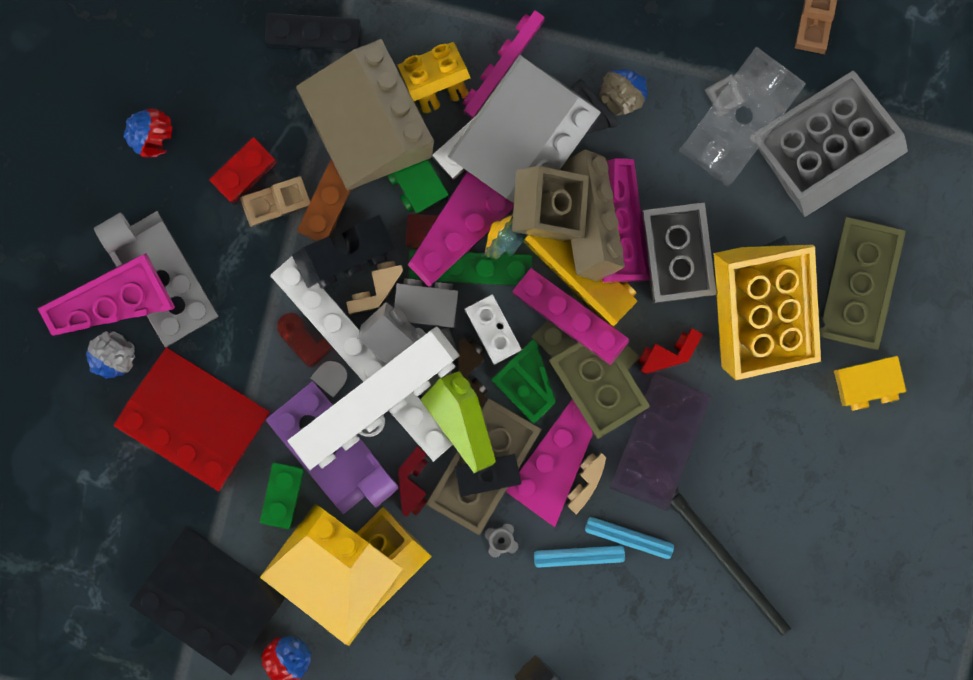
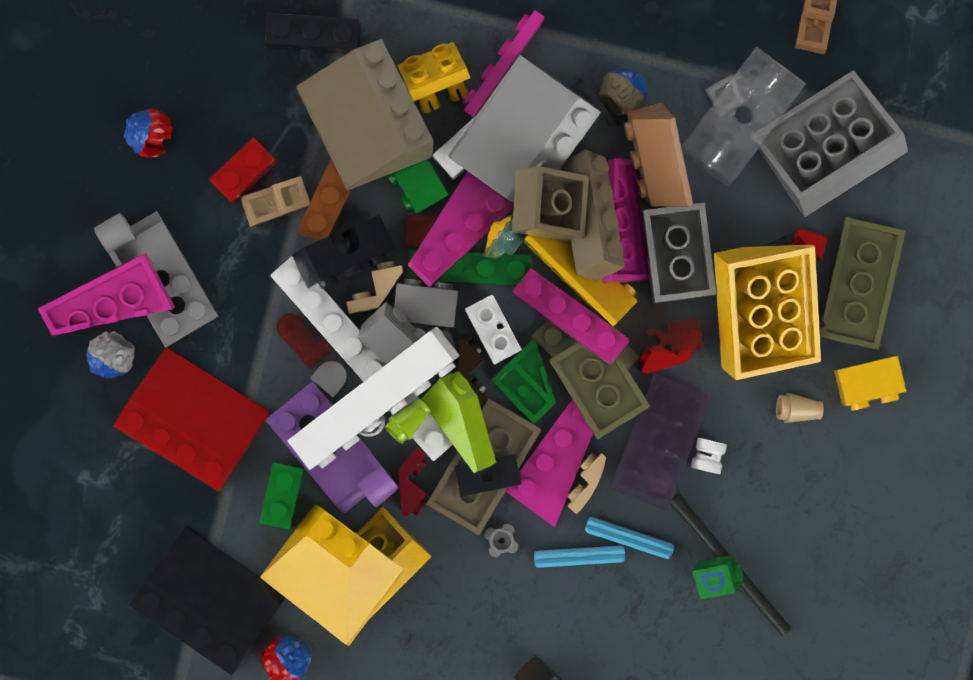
none -> lime cone [385,398,431,444]
none -> medium nougat slope [624,103,693,207]
none -> clear red plate [646,318,703,354]
none -> white wheel [691,437,727,474]
none -> green brick [692,554,744,600]
none -> tan cone [776,393,824,423]
none -> red slope [791,229,828,261]

